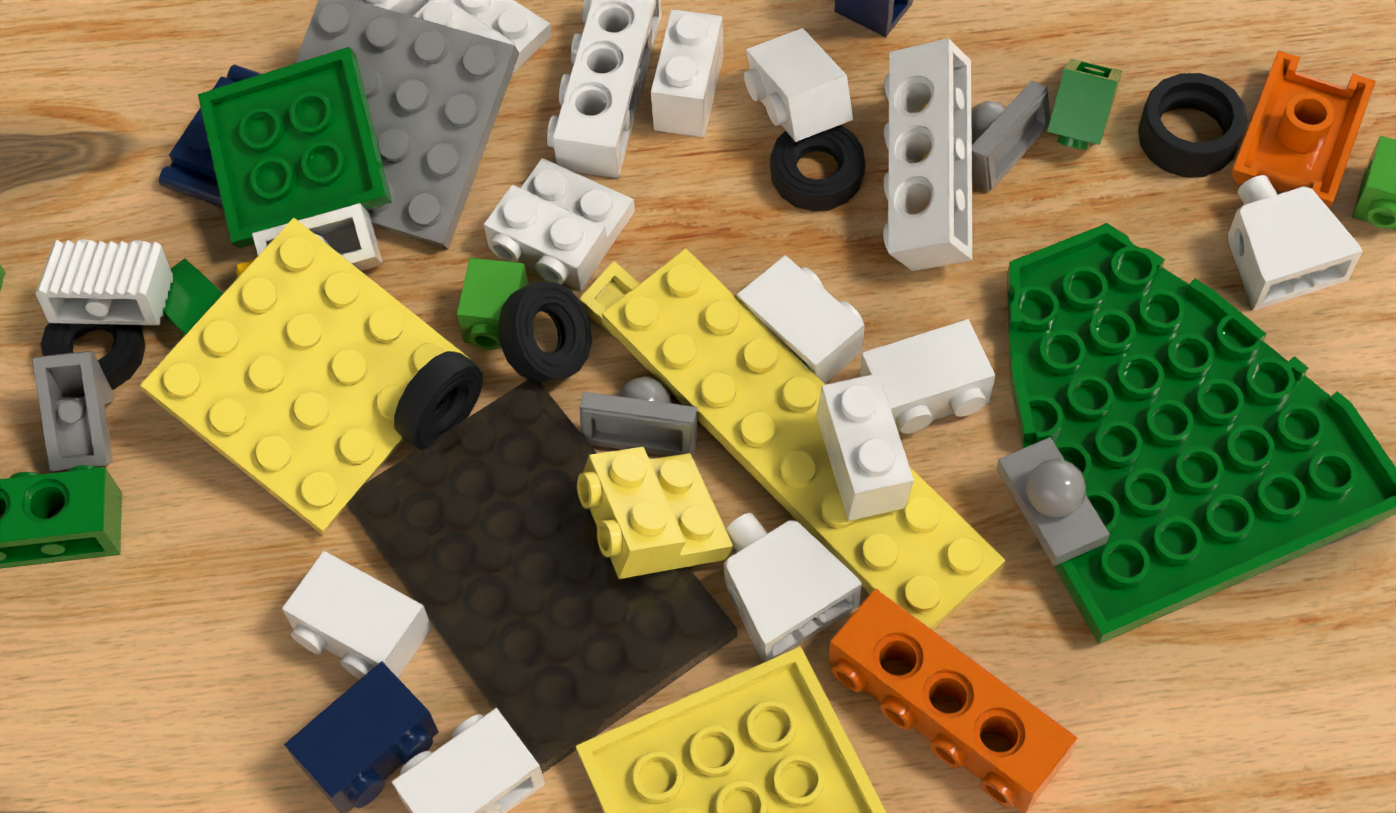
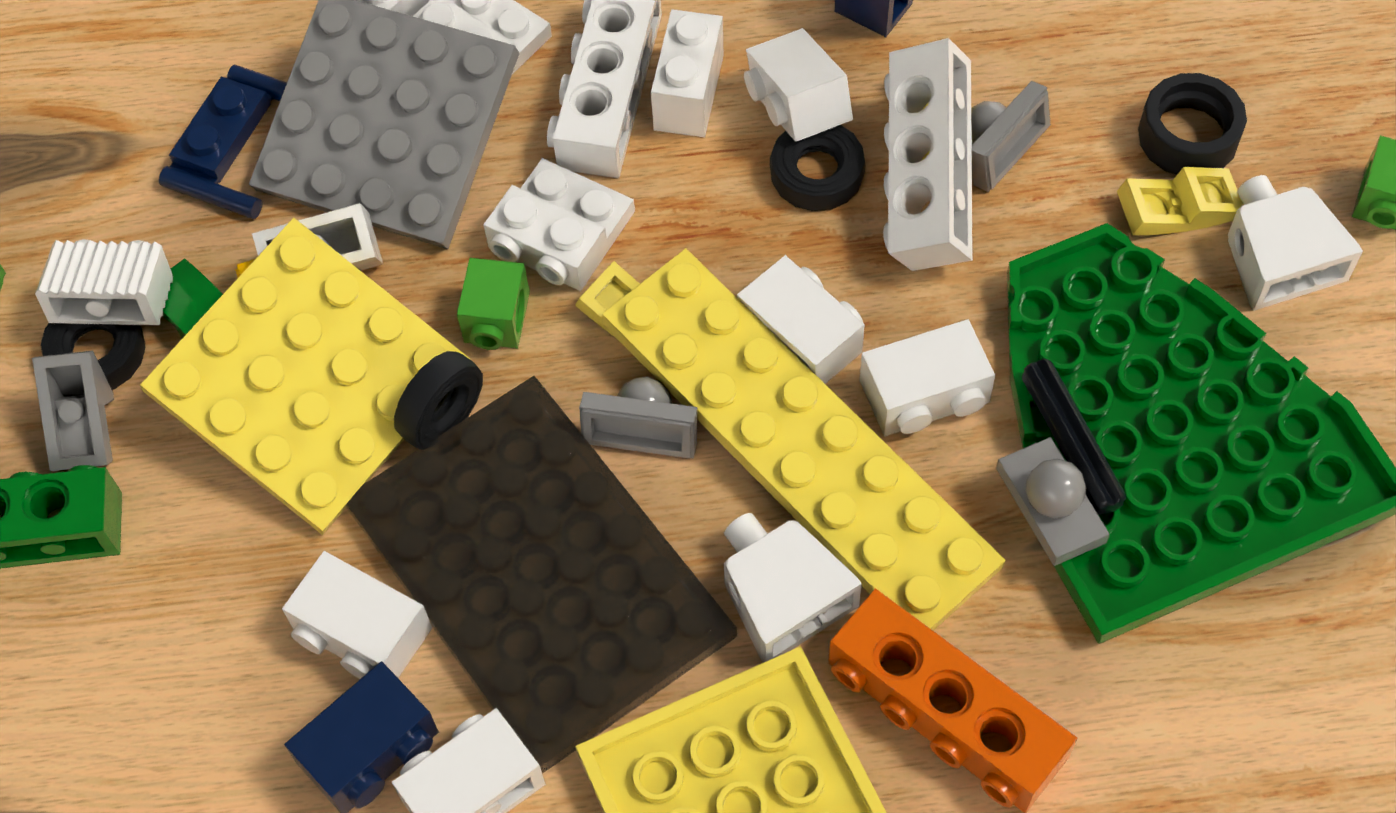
green plate [198,47,392,249] -> none
black tyre [498,282,592,383] -> none
light yellow plate [577,447,733,579] -> none
white brick [816,373,914,521] -> none
green slope [1047,58,1122,150] -> none
orange piece [1232,50,1376,208] -> none
none -> black axle [1022,359,1126,516]
none -> light yellow slope [1117,167,1243,235]

